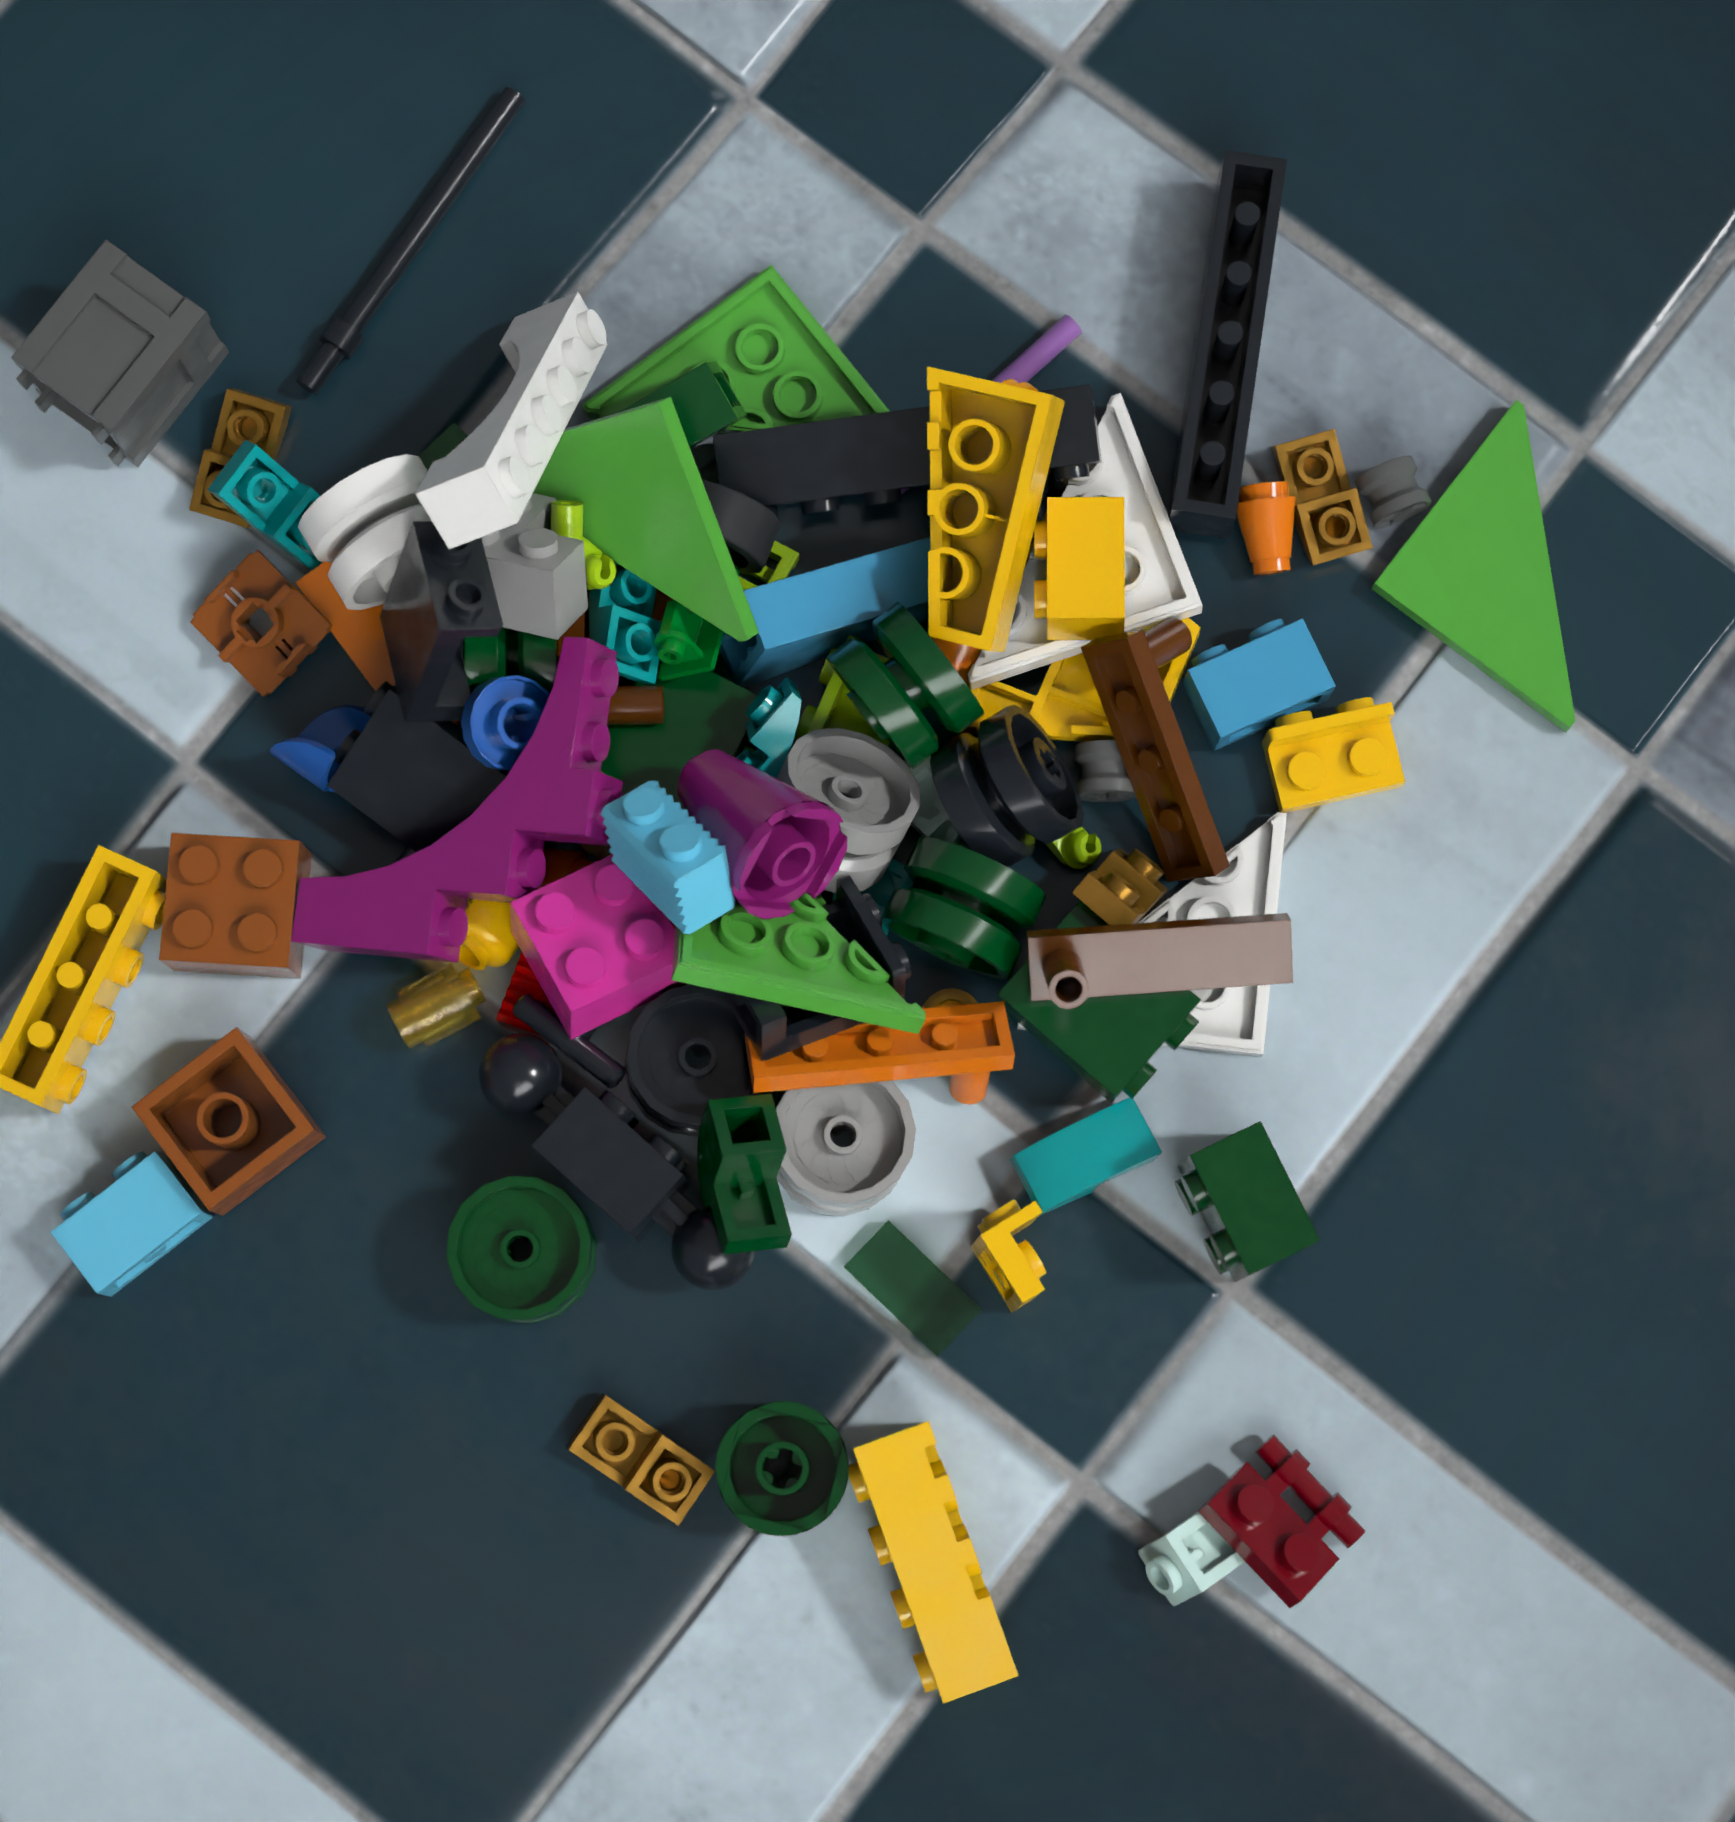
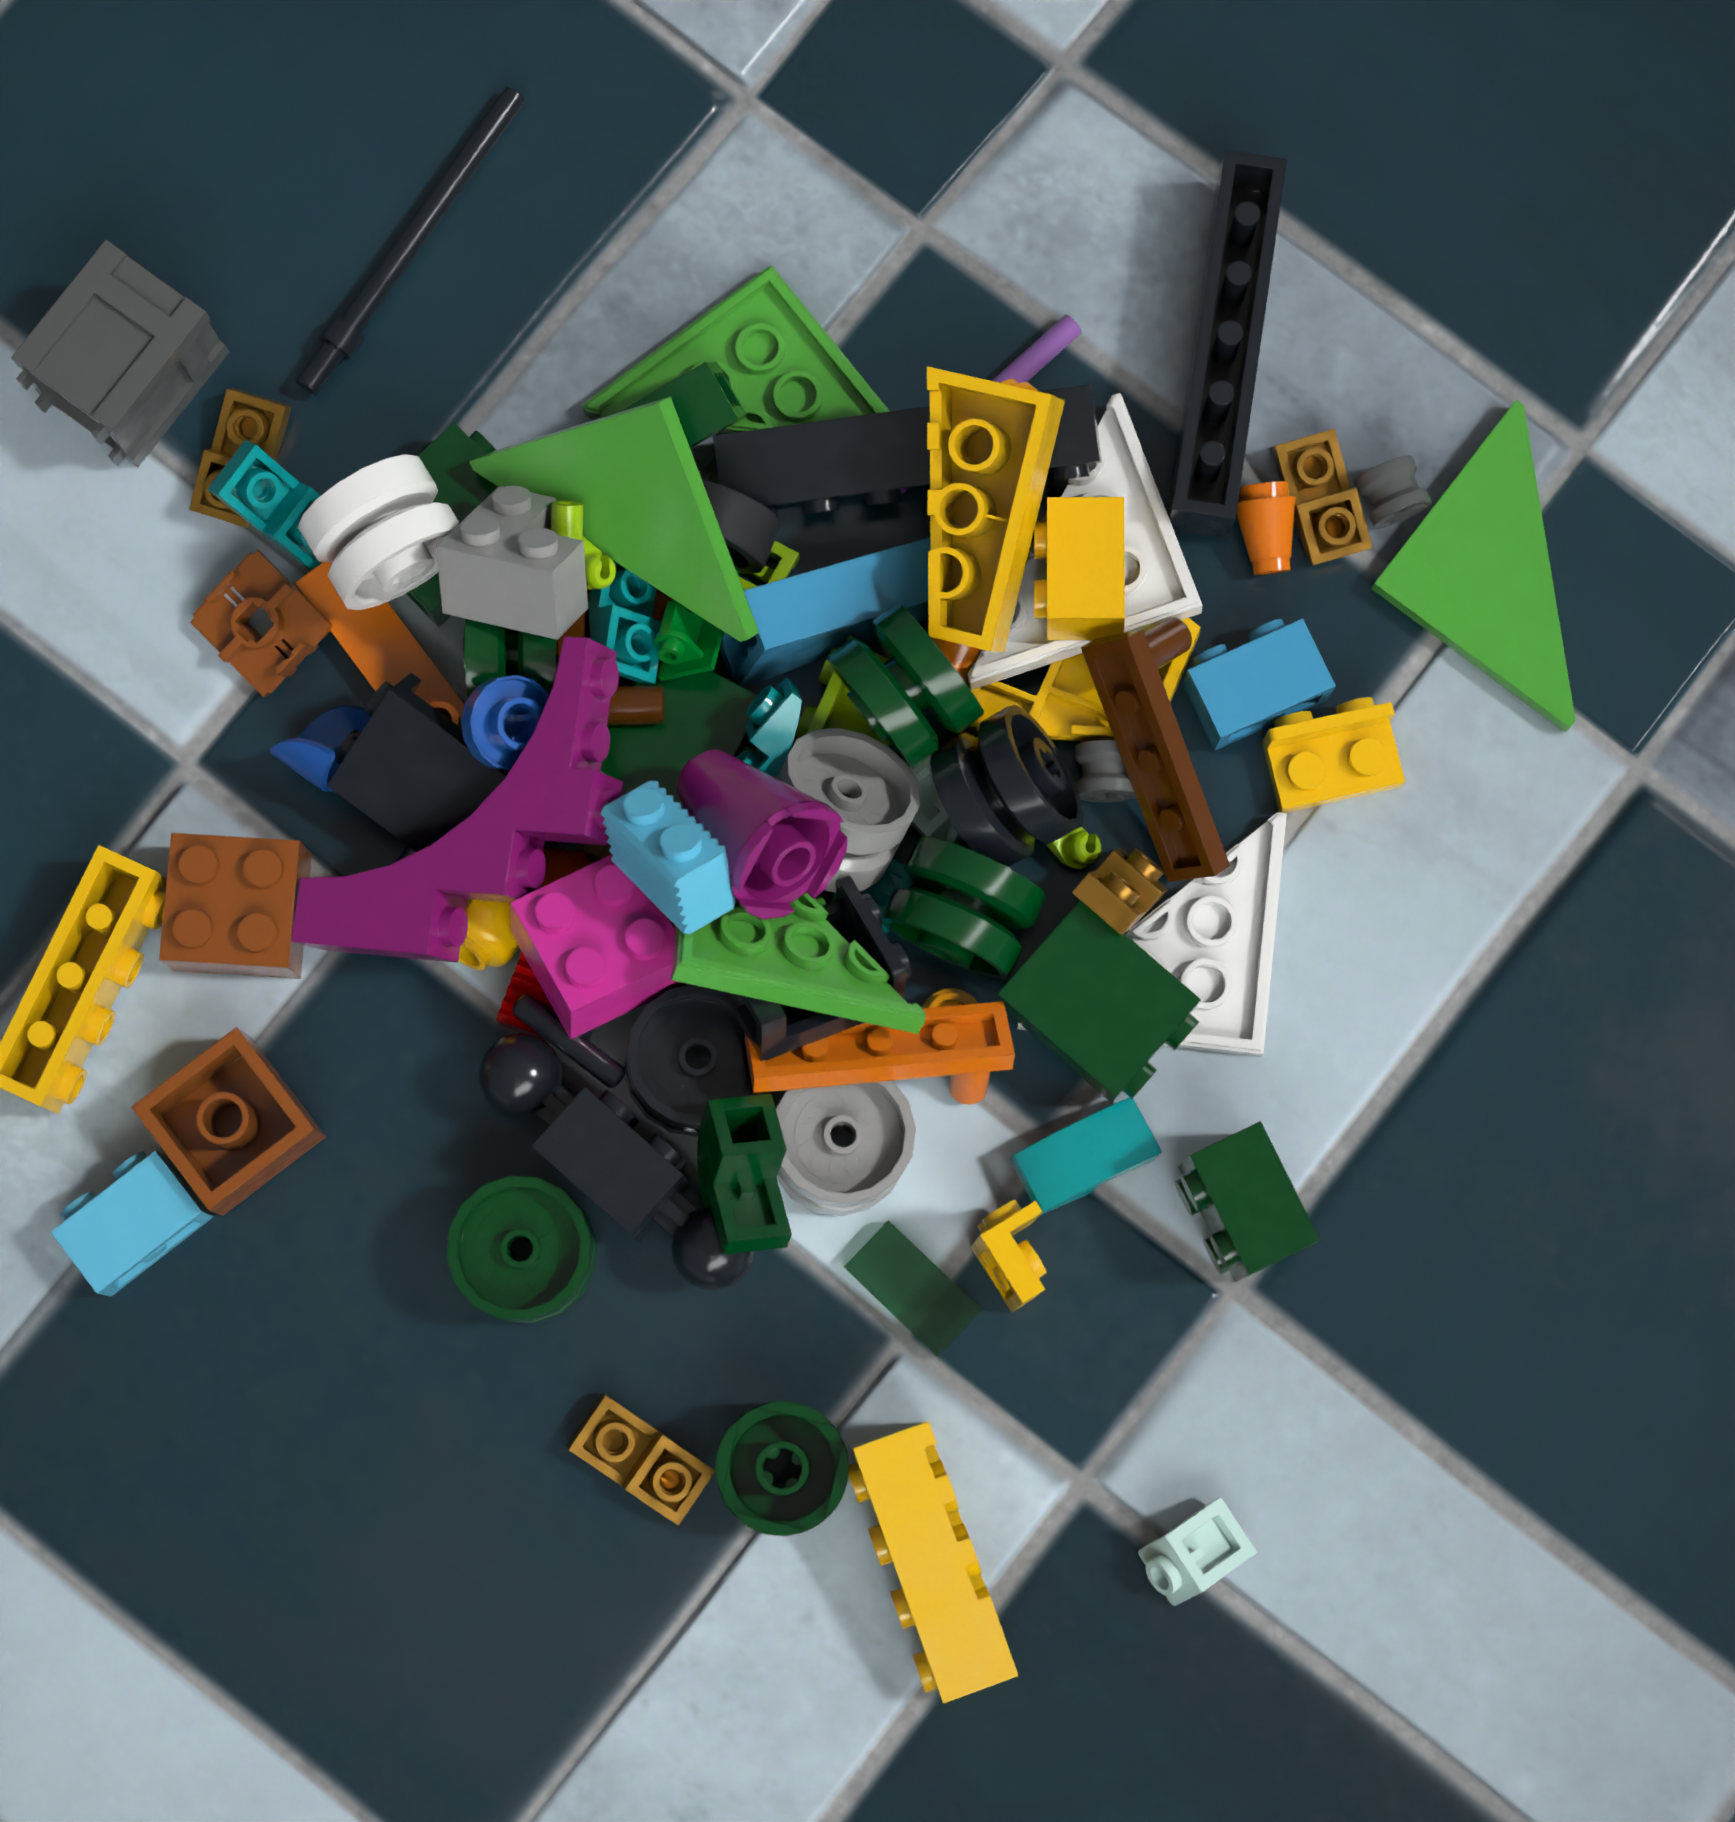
black panel [380,521,503,722] -> none
clear yellow brick [386,962,487,1049] -> none
white arch [415,291,608,549] -> none
piece [1026,913,1293,1009] -> none
dark red plate [1198,1434,1366,1608] -> none

